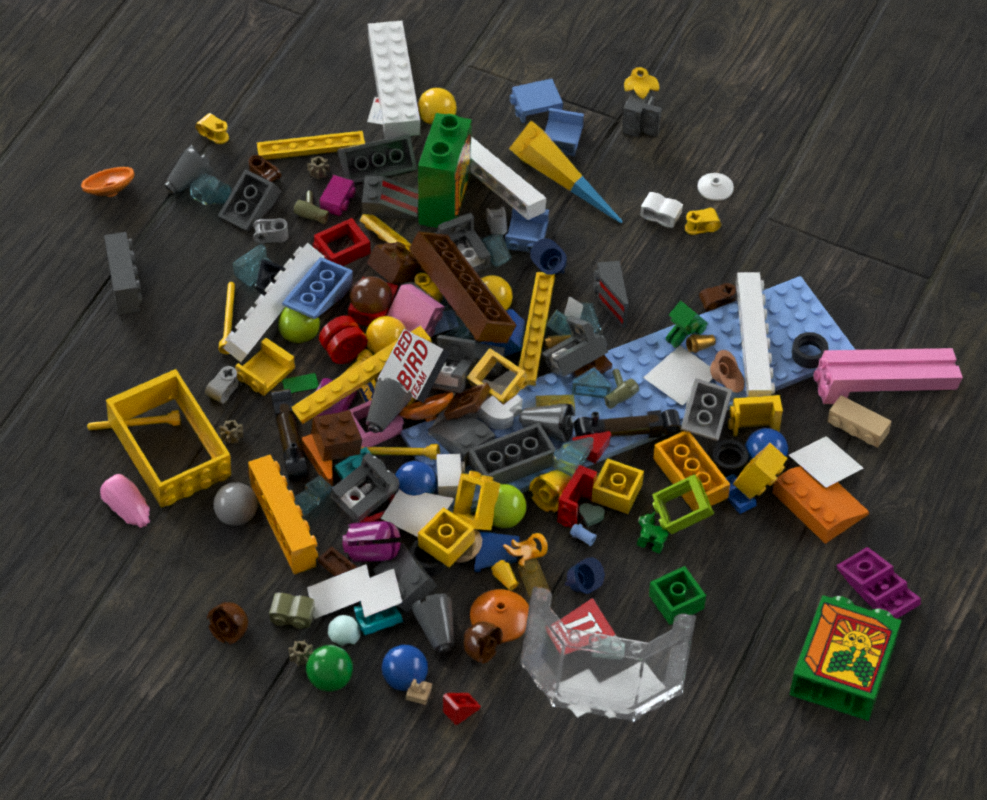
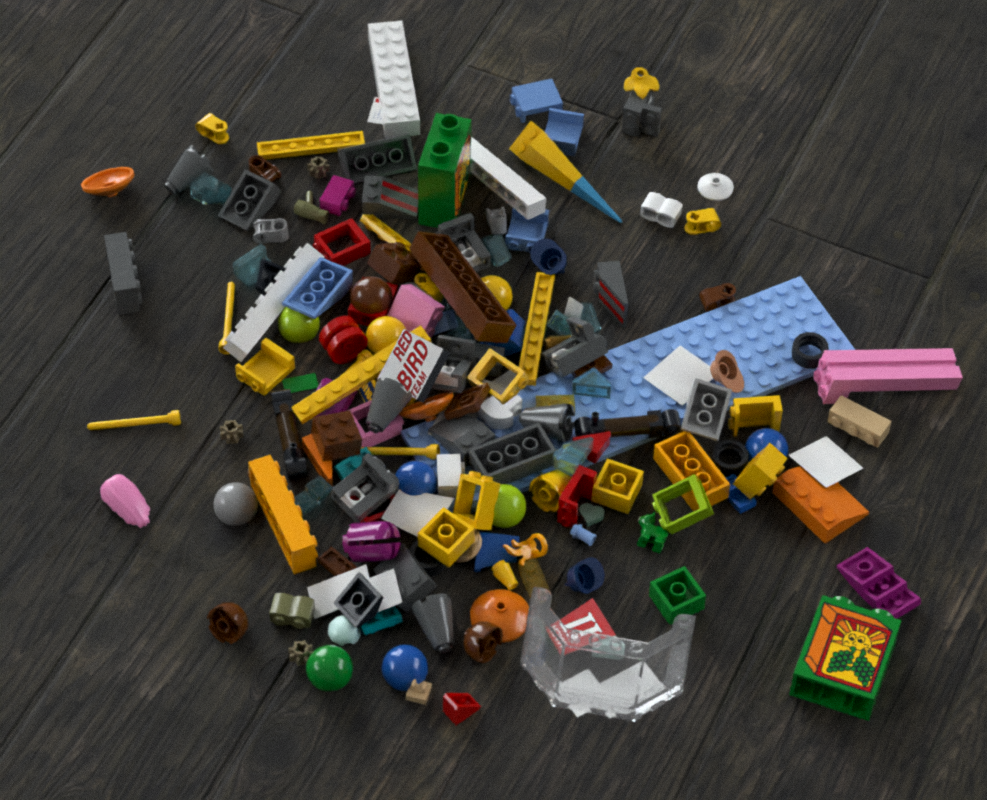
yellow door [106,369,231,508] -> none
light grey piece [205,366,238,404] -> none
yellow piece [417,88,457,125] -> none
olive piece [604,369,639,409] -> none
green brick [666,300,708,348] -> none
pearl gold cone [686,334,716,353] -> none
white brick [736,272,775,397] -> none
none -> black slope [334,572,384,628]

